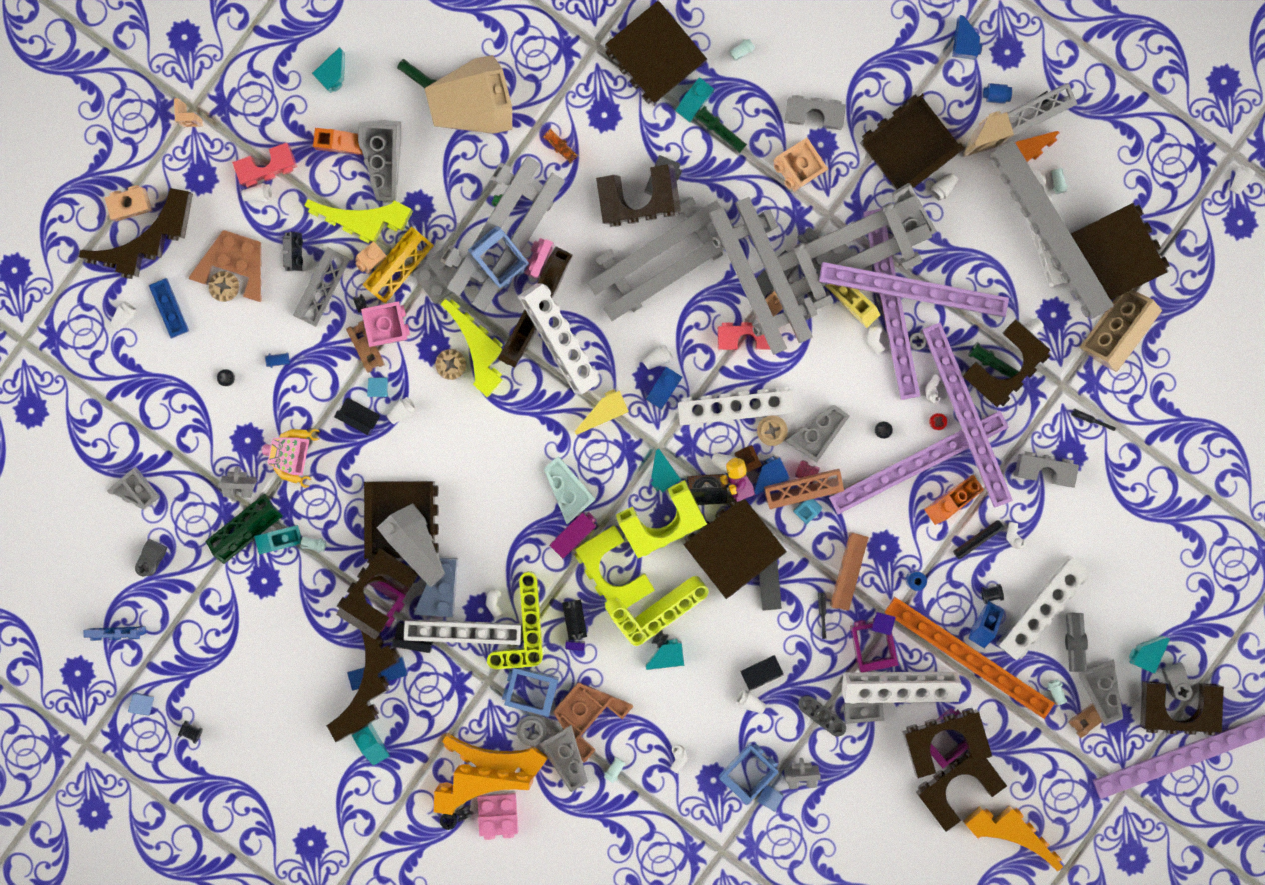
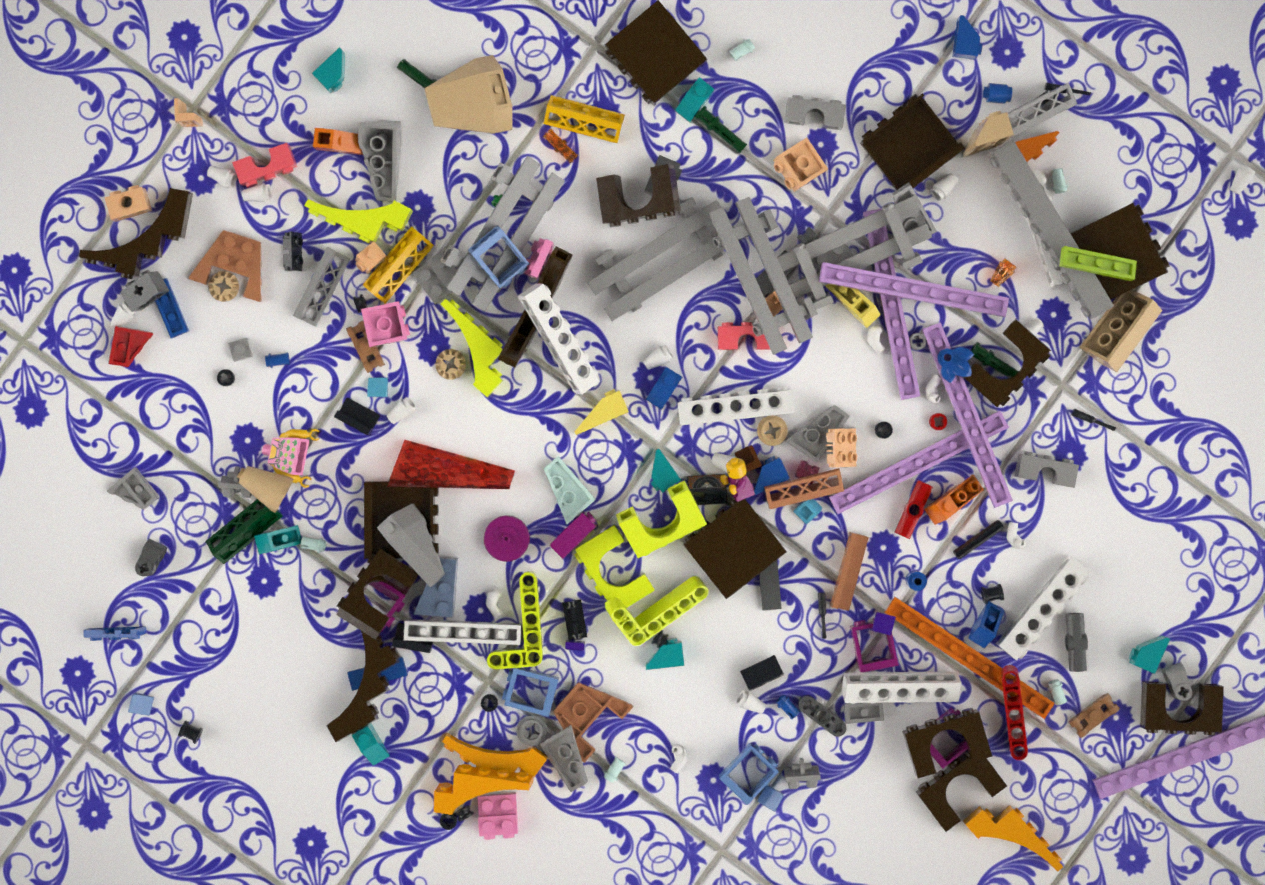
light grey wing [1079,659,1123,726] -> none
none -> red wing [108,326,153,367]
none -> brick [120,270,169,312]
none -> white cone [207,166,237,188]
none -> light grey plate [228,338,253,362]
none -> tan cone [237,466,294,513]
none -> clear red wing [388,440,515,489]
none -> black bush [481,694,498,712]
none -> magenta wheel [484,515,530,562]
none -> yellow fence [543,95,625,143]
none -> blue pin [776,695,800,720]
none -> light nougat hinge [826,428,857,467]
none -> red piece [894,480,933,539]
none -> blue plate [937,347,974,383]
none -> clear orange cone [990,258,1017,287]
none -> red beam [1001,665,1028,760]
none -> black piece [1044,82,1091,95]
none -> lime plate [1059,246,1137,281]

